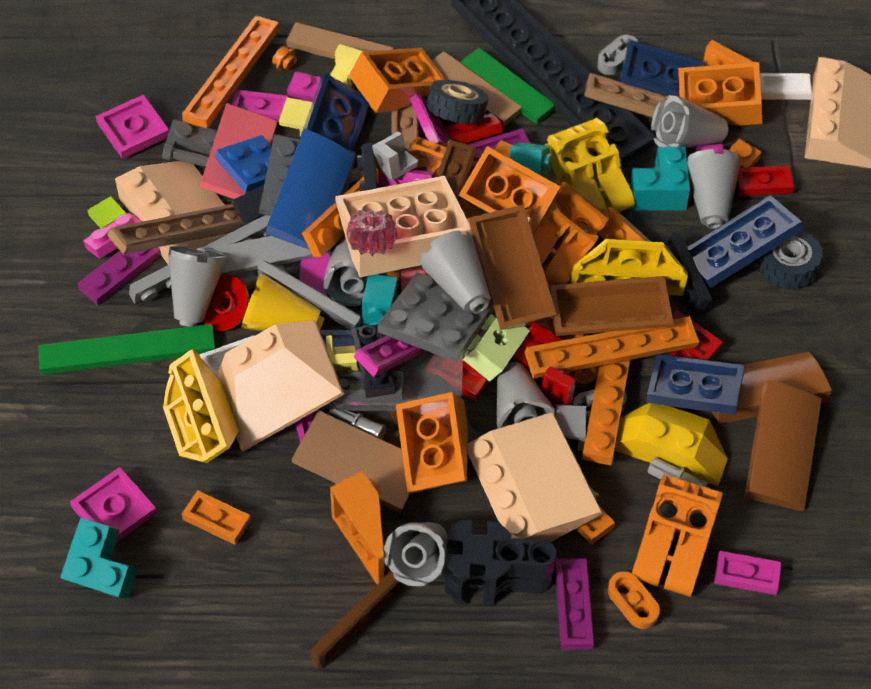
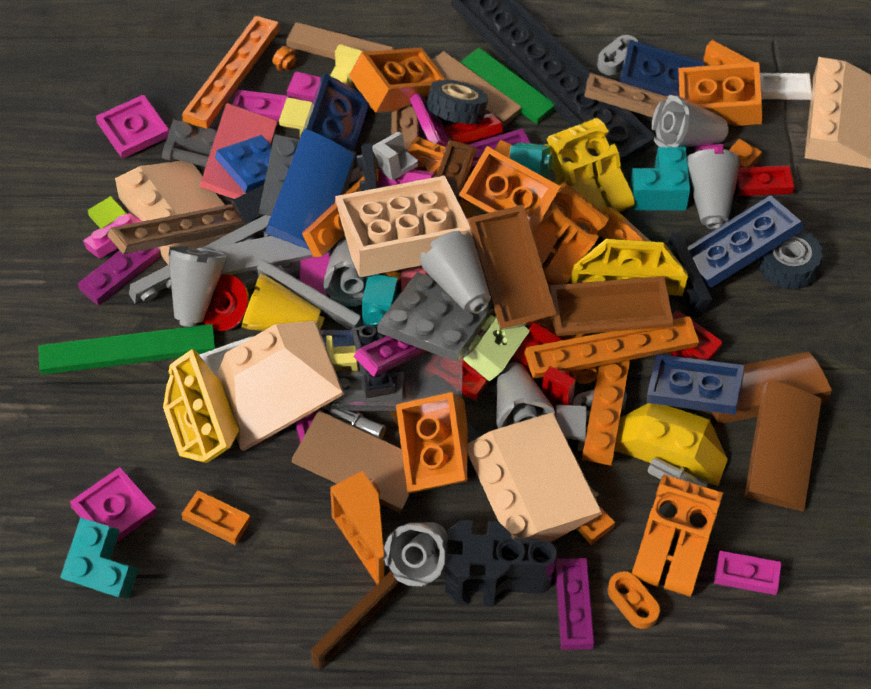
clear pink gear [347,208,397,257] -> none

